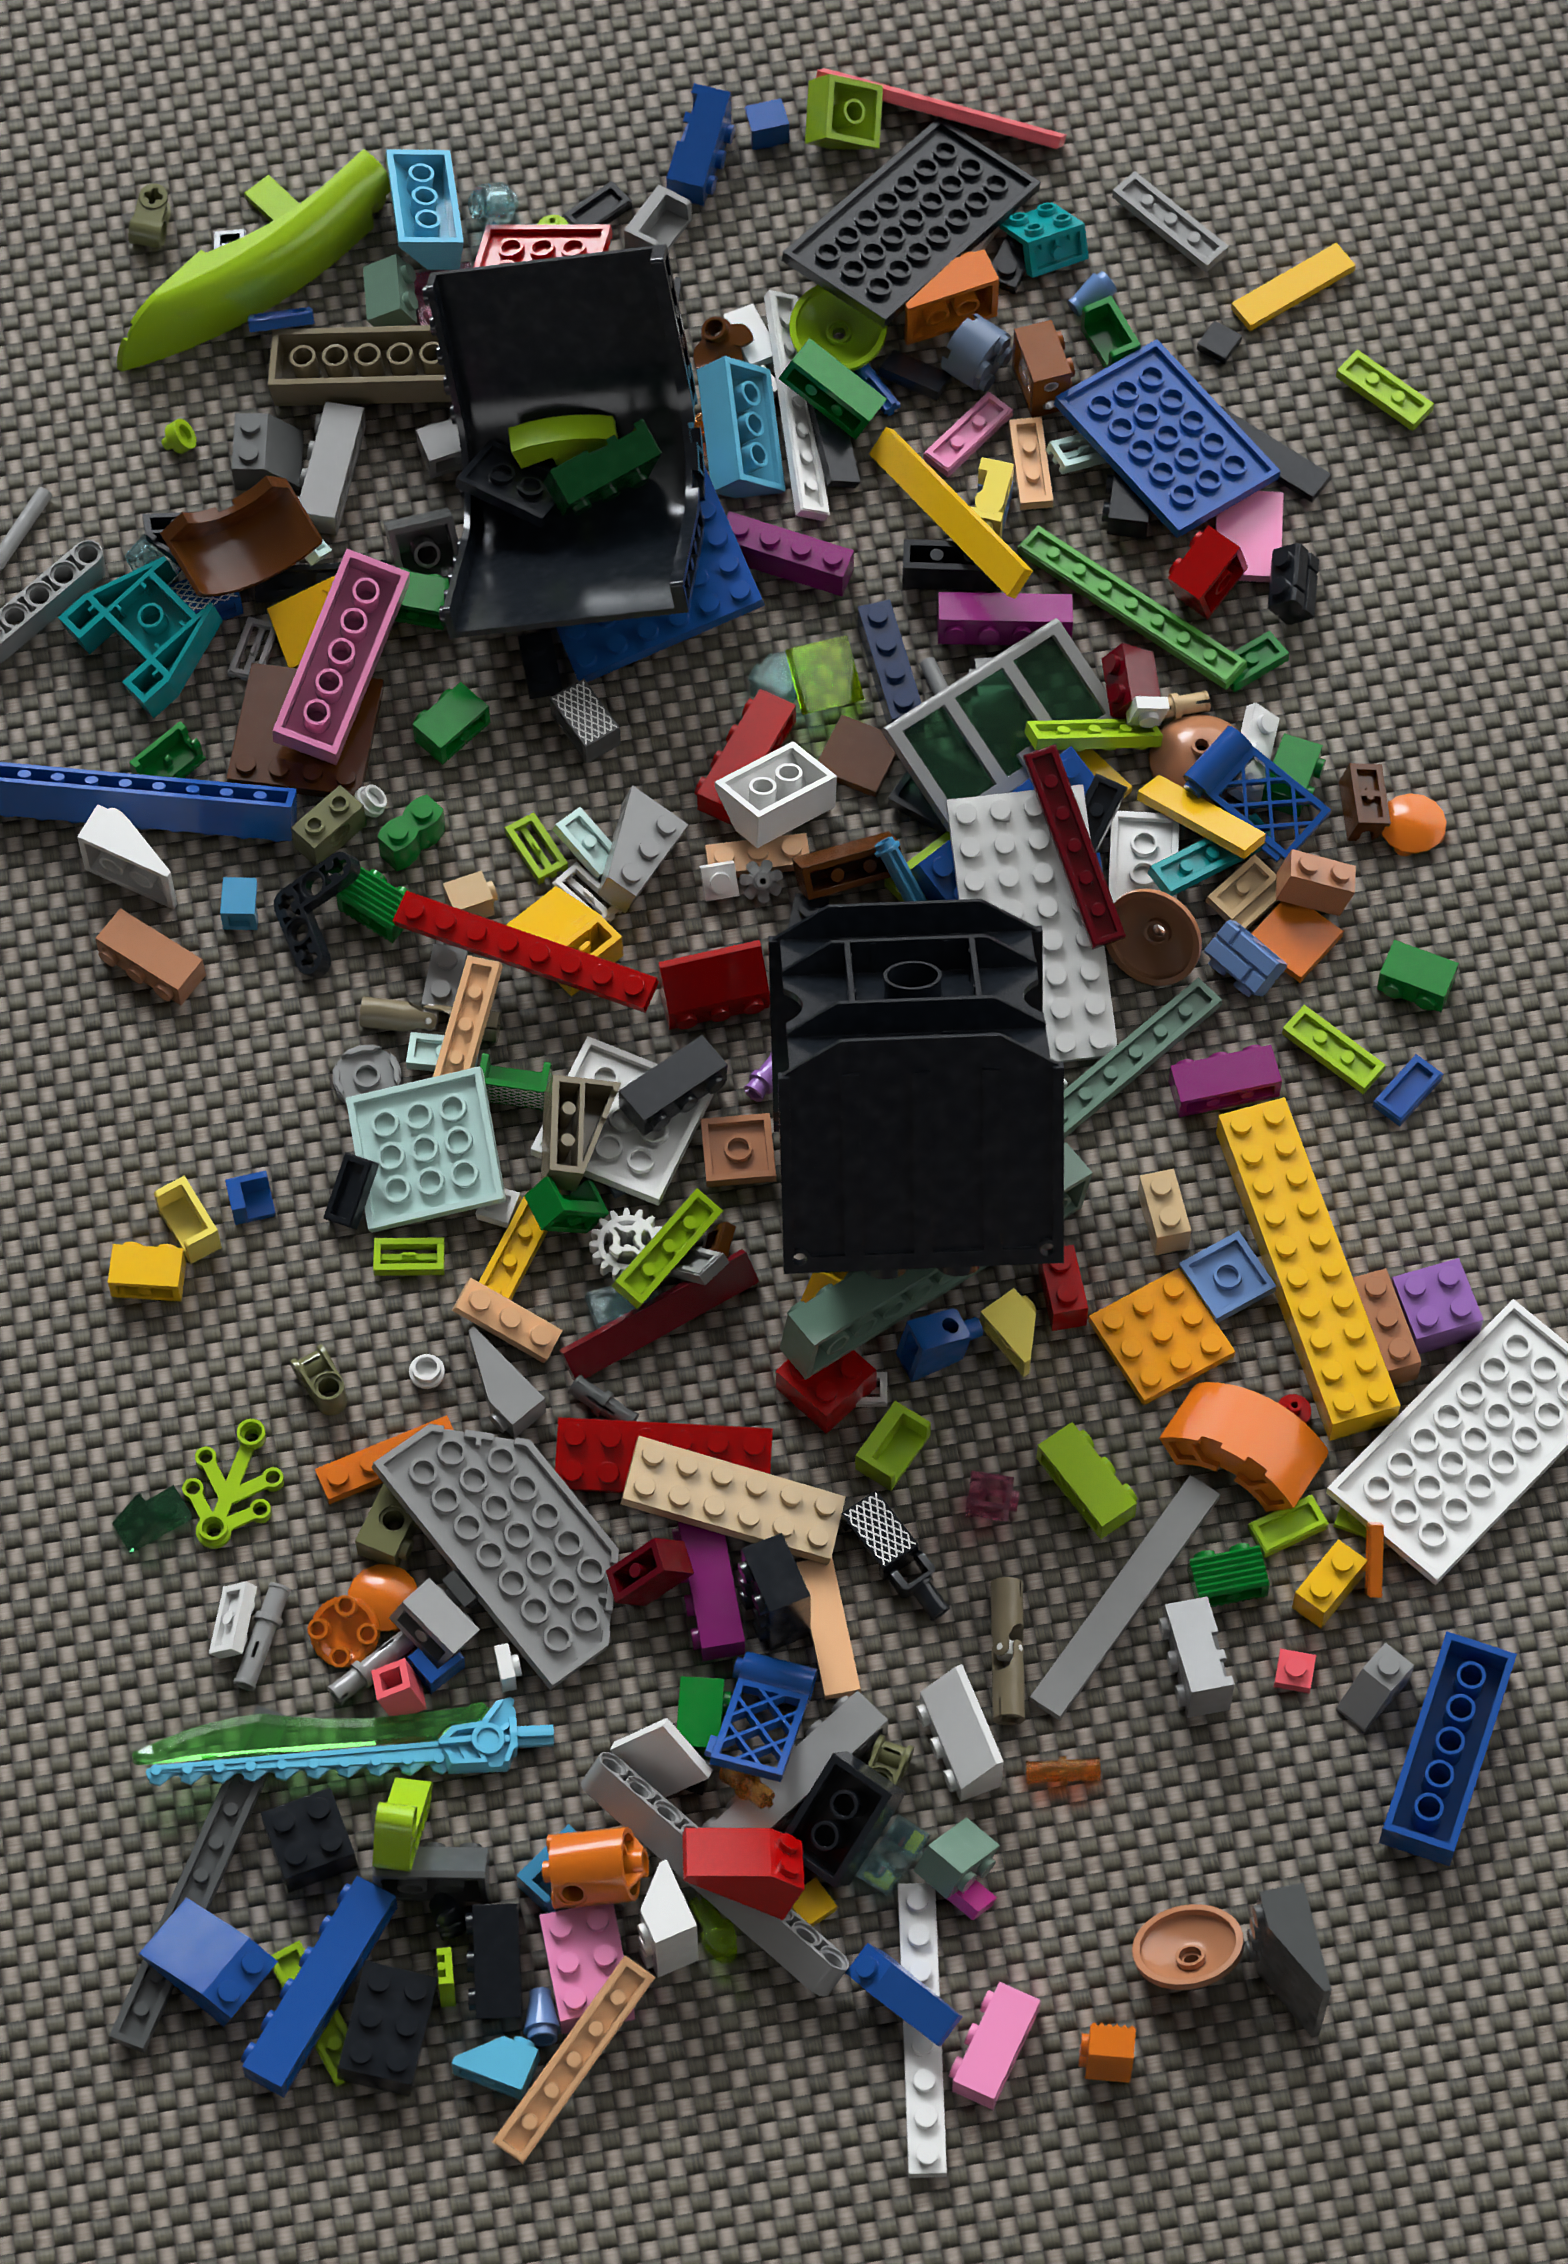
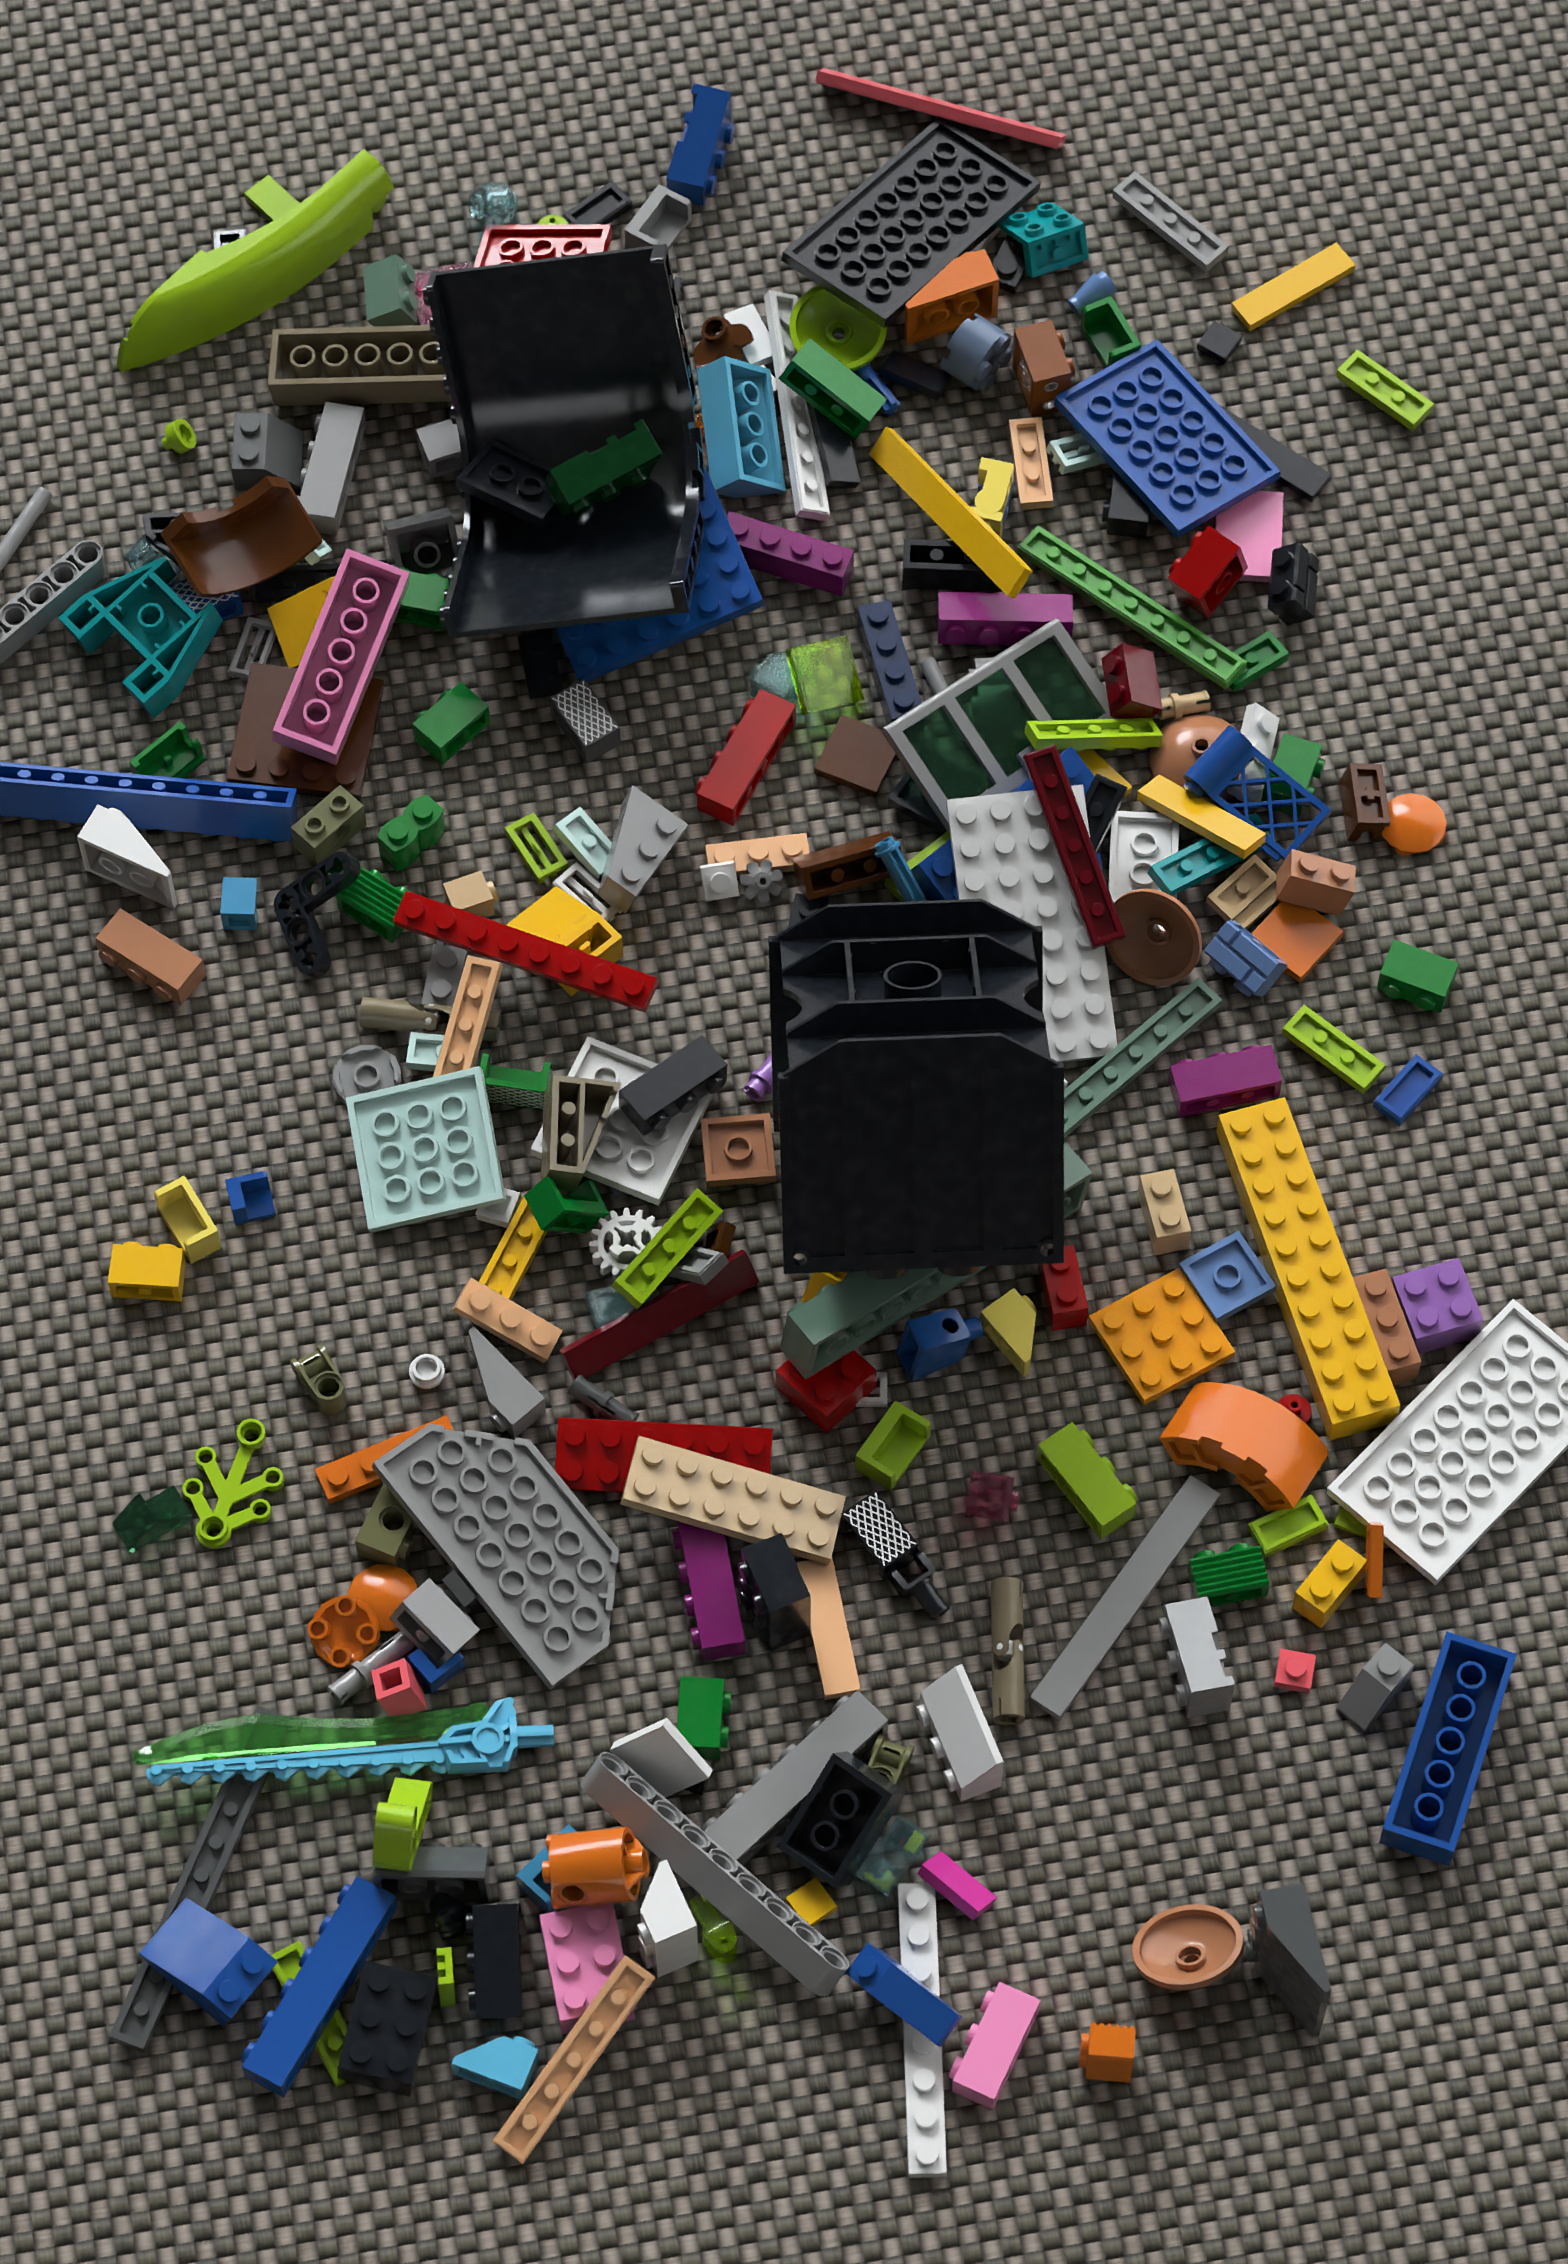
olive piece [128,184,171,248] -> none
white plate [209,1581,257,1659] -> none
light grey pin [233,1582,291,1691] -> none
blue tile [248,306,315,333] -> none
black brick [260,1788,358,1893] -> none
black tile [323,1152,380,1230] -> none
white plate [355,784,387,817] -> none
lime tile [373,1237,445,1276] -> none
medium azure slope [386,149,464,270] -> none
white plate [494,1643,522,1692] -> none
lime slope [508,415,618,469] -> none
medium blue cone [524,1987,561,2046] -> none
dark red brick [606,1538,694,1606] -> none
red slope [658,940,770,1030] -> none
red slope [682,1828,804,1920] -> none
blue piece [704,1651,818,1782] -> none
white slope [715,741,837,848] -> none
clear orange axle [719,1767,775,1809] -> none
blue panel [745,98,789,150] -> none
lime slope [805,74,883,149] -> none
sand green brick [913,1817,1000,1899] -> none
bright pink tile [923,391,1013,478] -> none
clear orange pin [1026,1756,1101,1786] -> none
white plate [1126,696,1170,728] -> none

